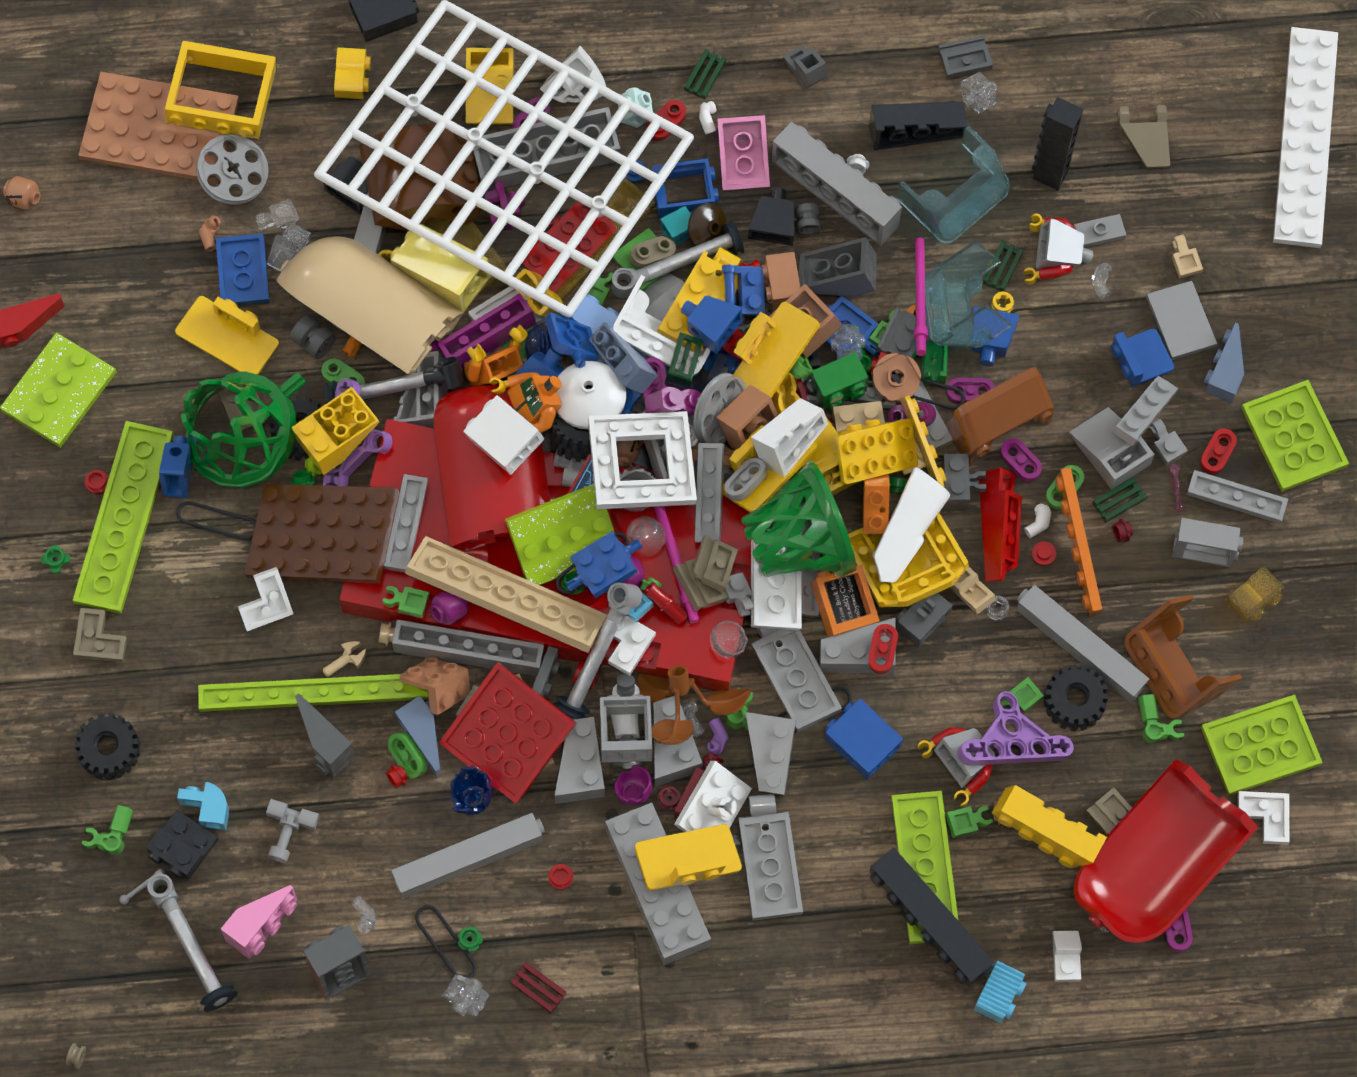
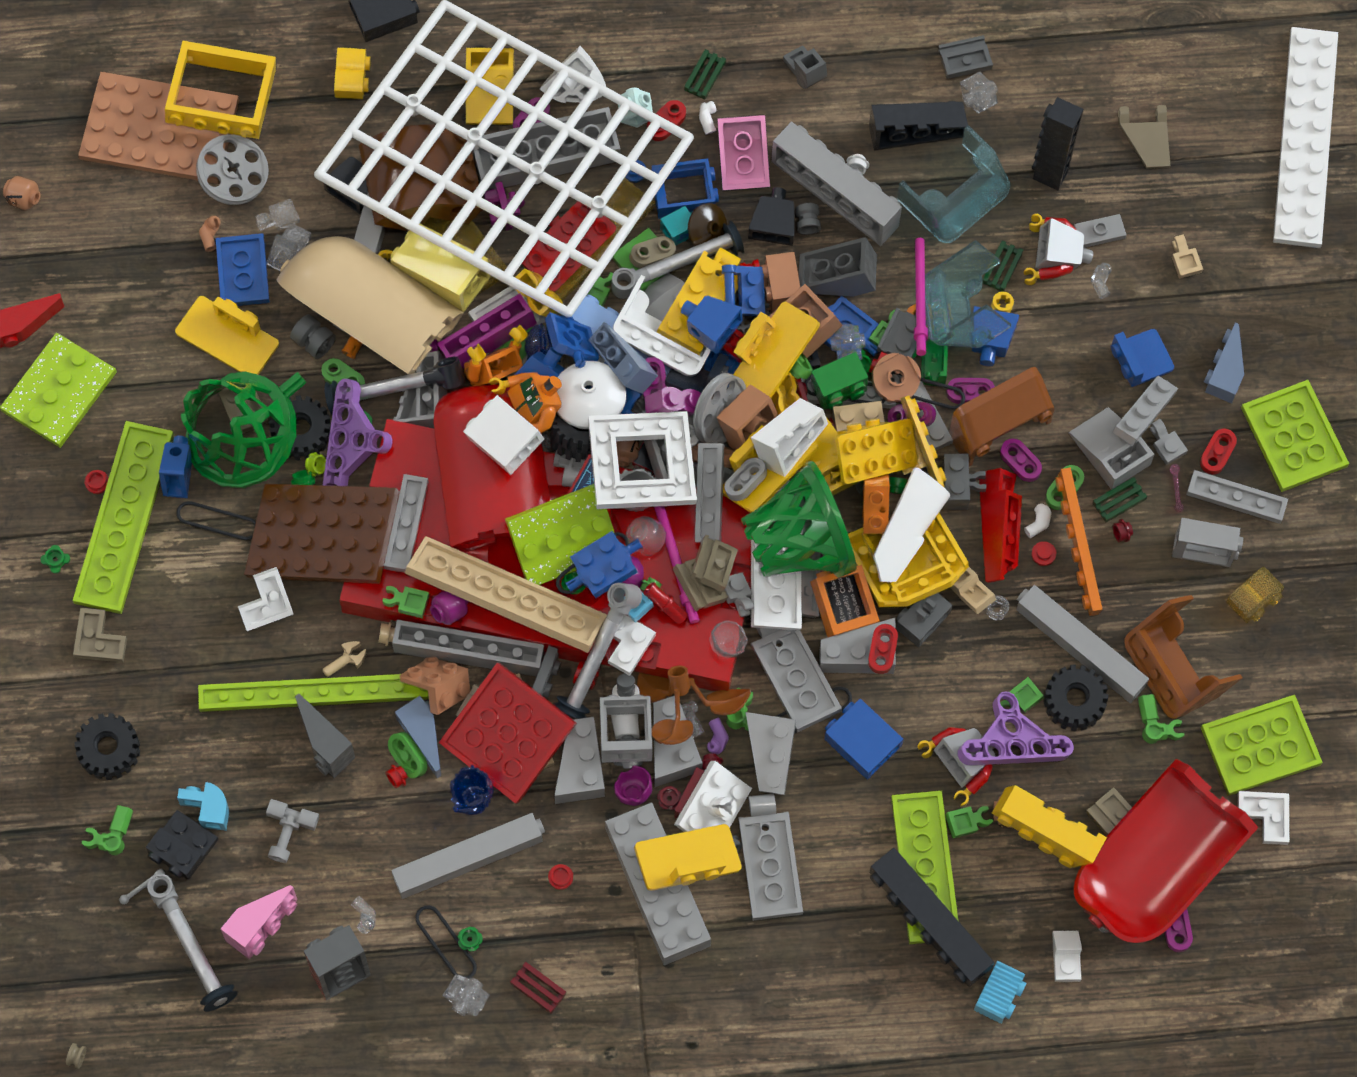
yellow slope [292,387,379,475] -> none
dark green tile [666,332,703,385] -> none
light grey tile [1146,281,1217,360] -> none

